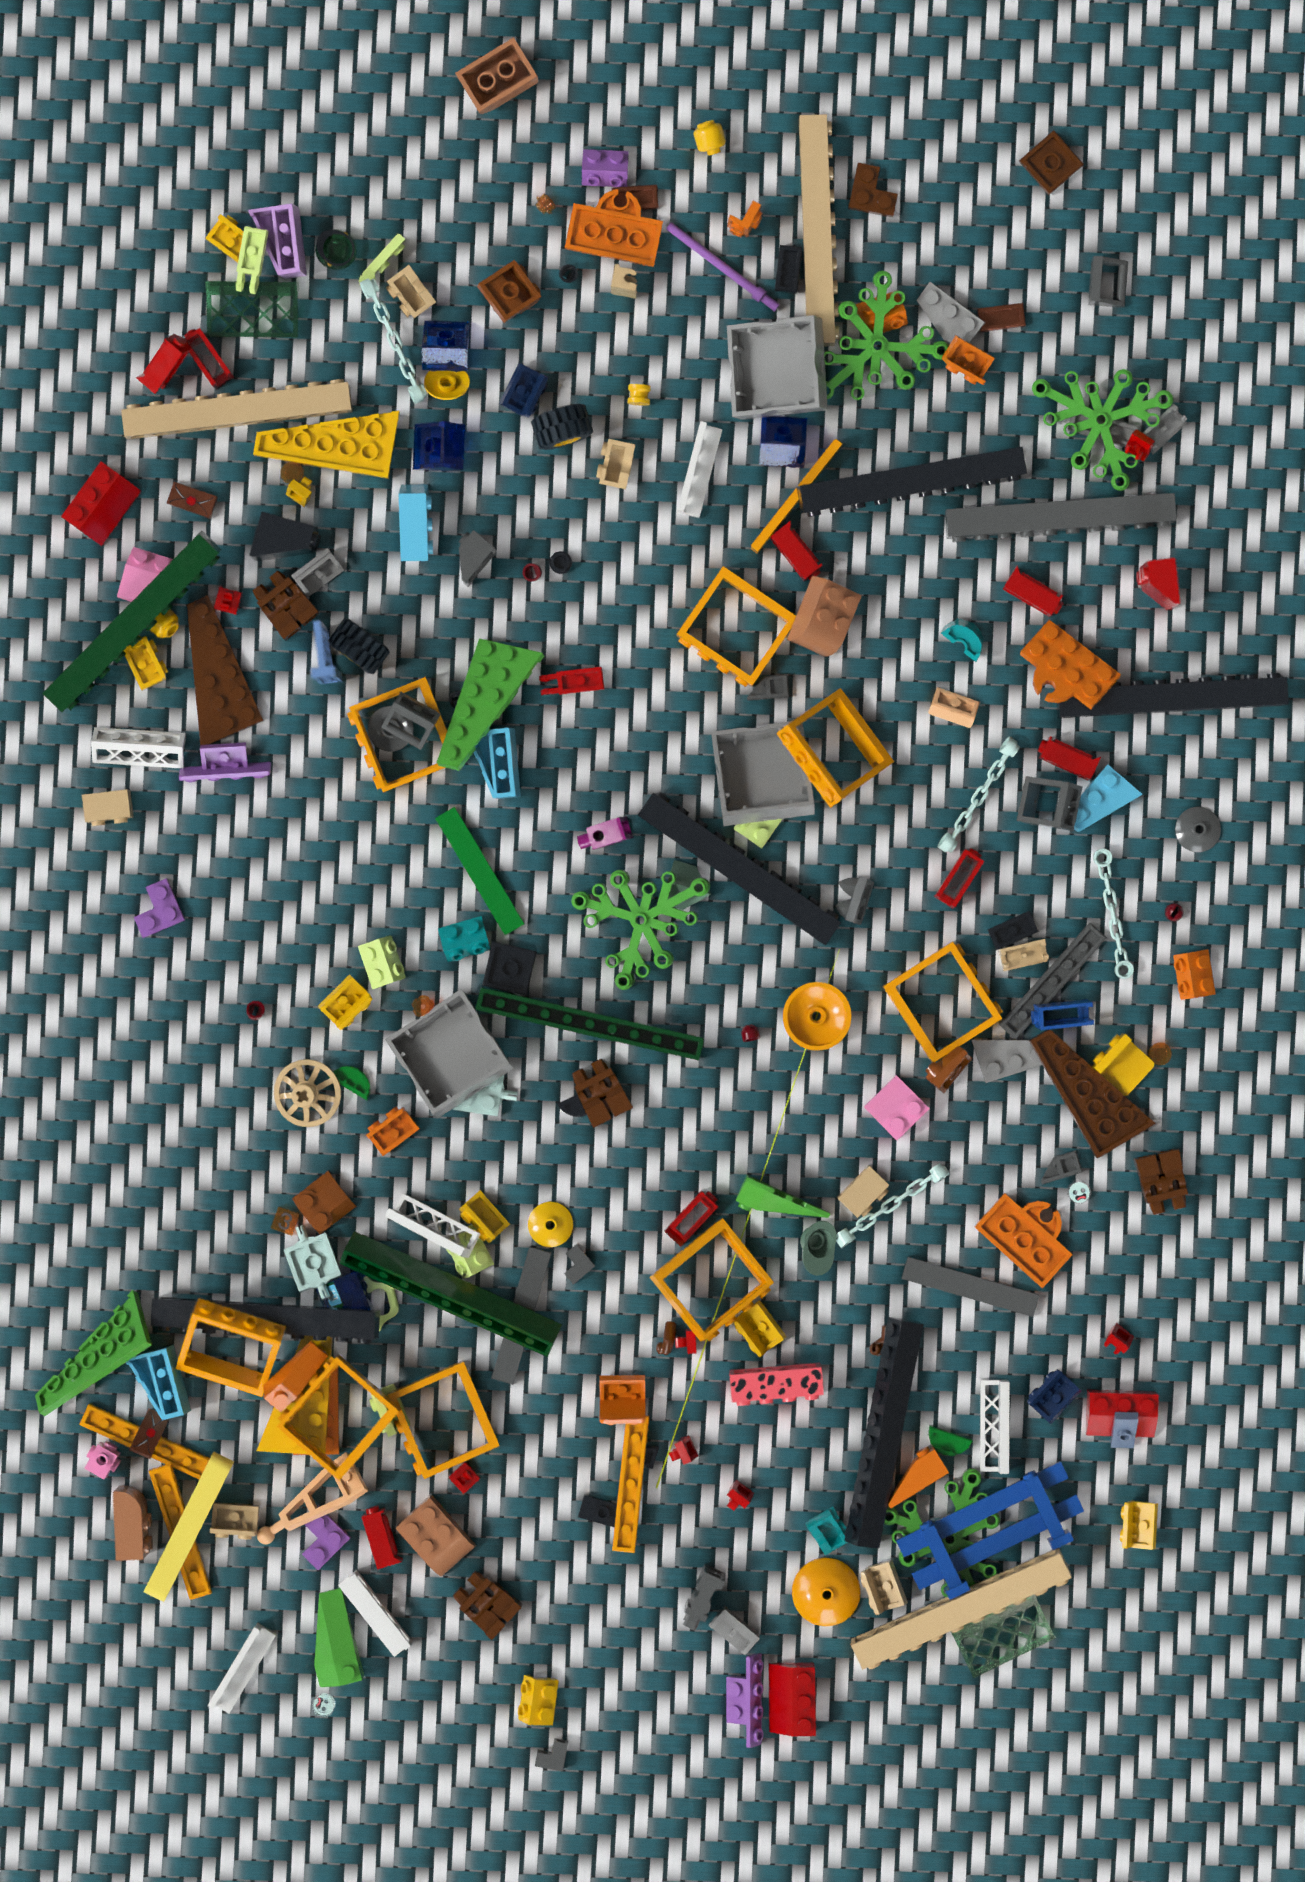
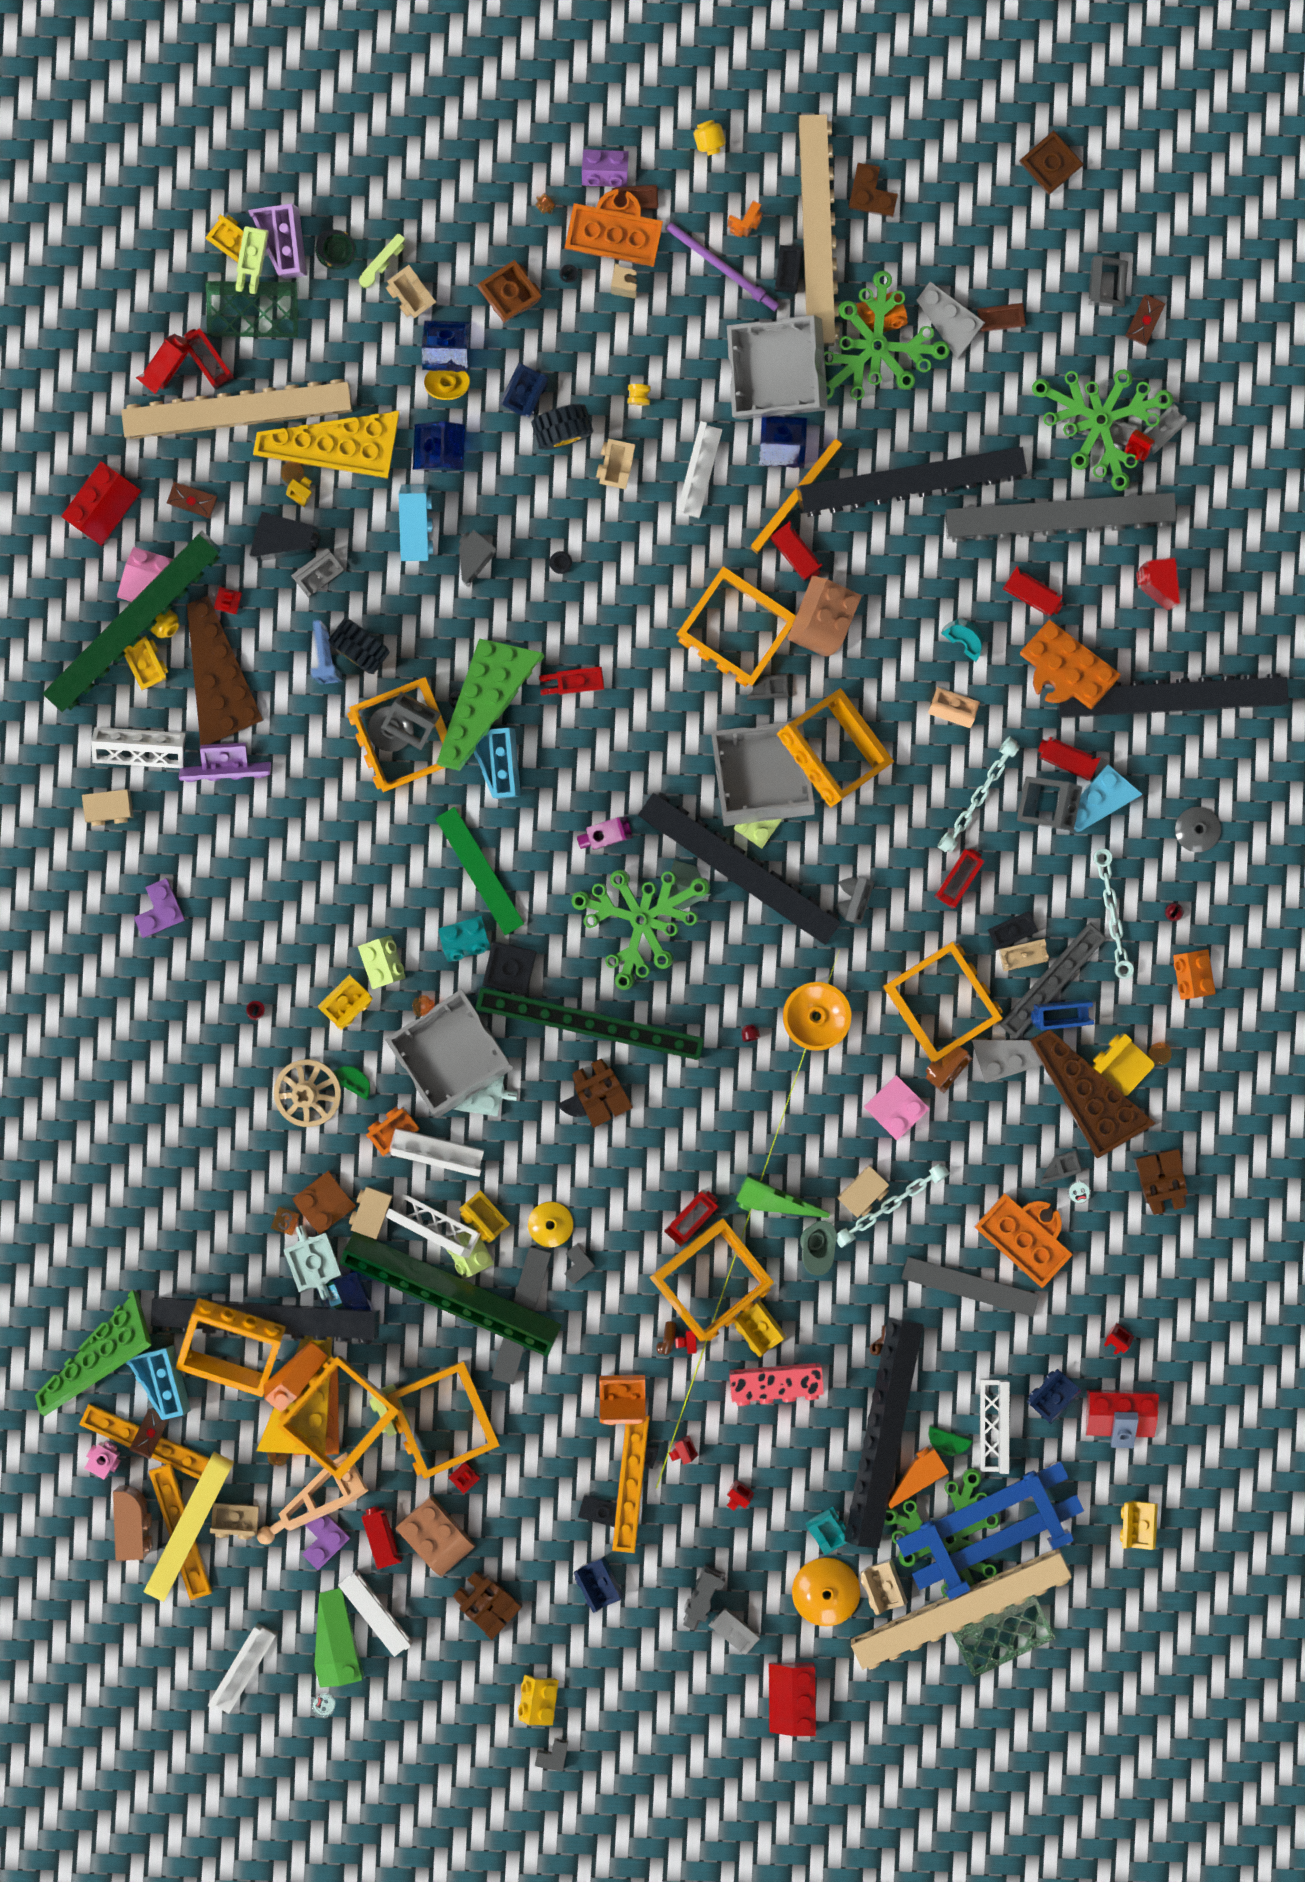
reddish brown hips [253,570,320,641] -> none
light aqua piece [360,278,427,404] -> none
yellowish green helmet [364,1276,399,1331] -> none
nougat brick [455,37,538,114] -> none
dark red hinge [523,563,542,582] -> none
medium lavender bracket [726,1653,763,1748] -> none
orange bracket [941,335,995,385] -> none
none -> clear orange plate [267,1452,289,1466]
none -> tan brick [349,1186,393,1239]
none -> white fence [389,1128,484,1177]
none -> dark blue bracket [574,1556,624,1613]
none -> copper tile [1125,294,1165,346]

